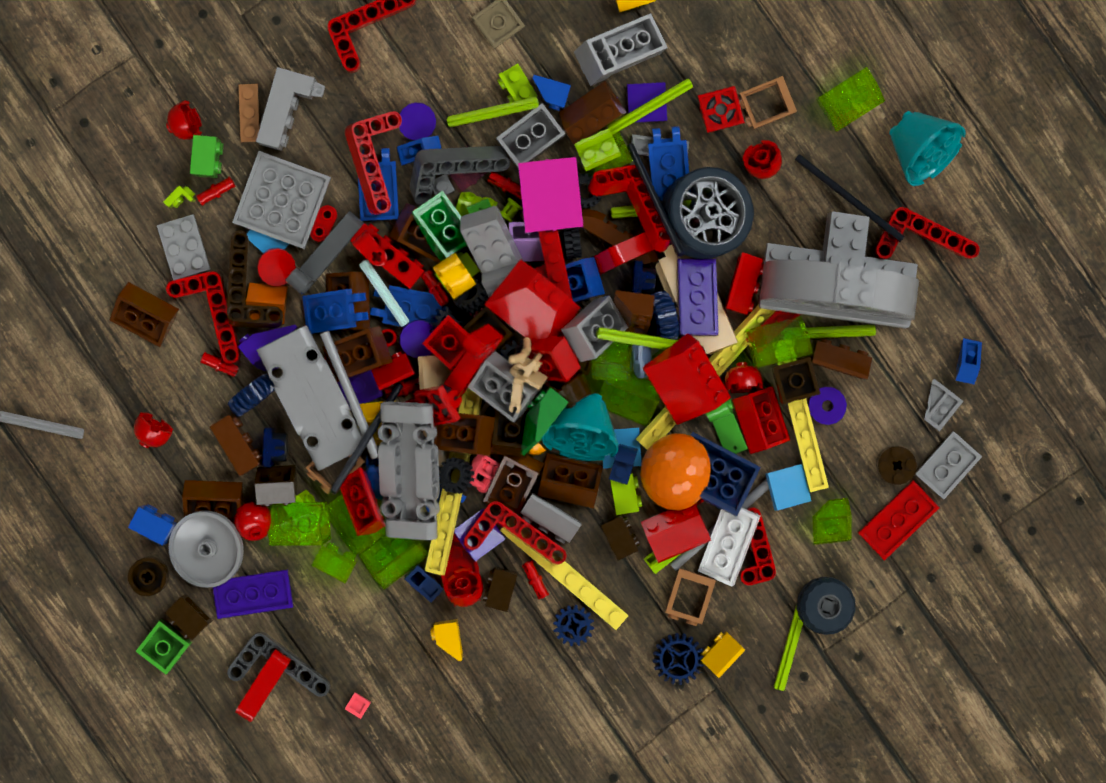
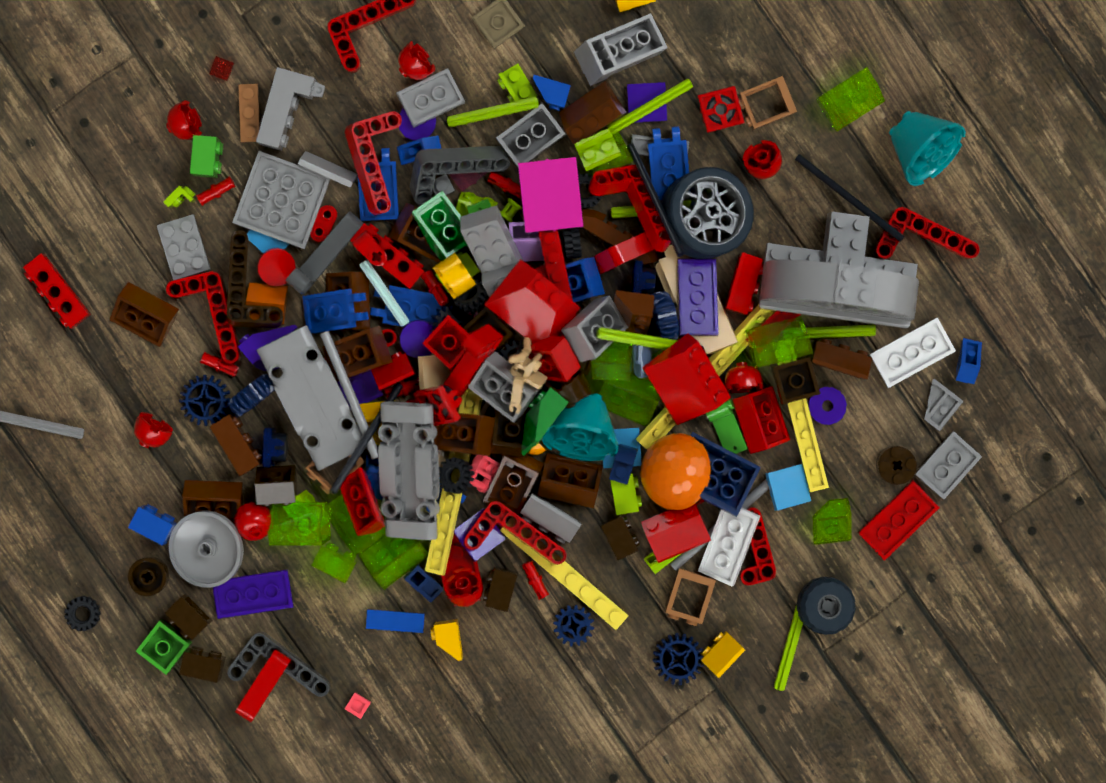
none -> red brick [23,253,91,329]
none -> black tyre [64,596,101,631]
none -> dark blue gear [179,374,231,426]
none -> dark brown brick [179,646,226,683]
none -> clear red tile [209,56,234,81]
none -> light grey tile [298,151,357,187]
none -> blue tile [366,609,425,633]
none -> light grey tile [396,68,465,128]
none -> red cylinder [398,41,435,80]
none -> white plate [869,317,956,388]

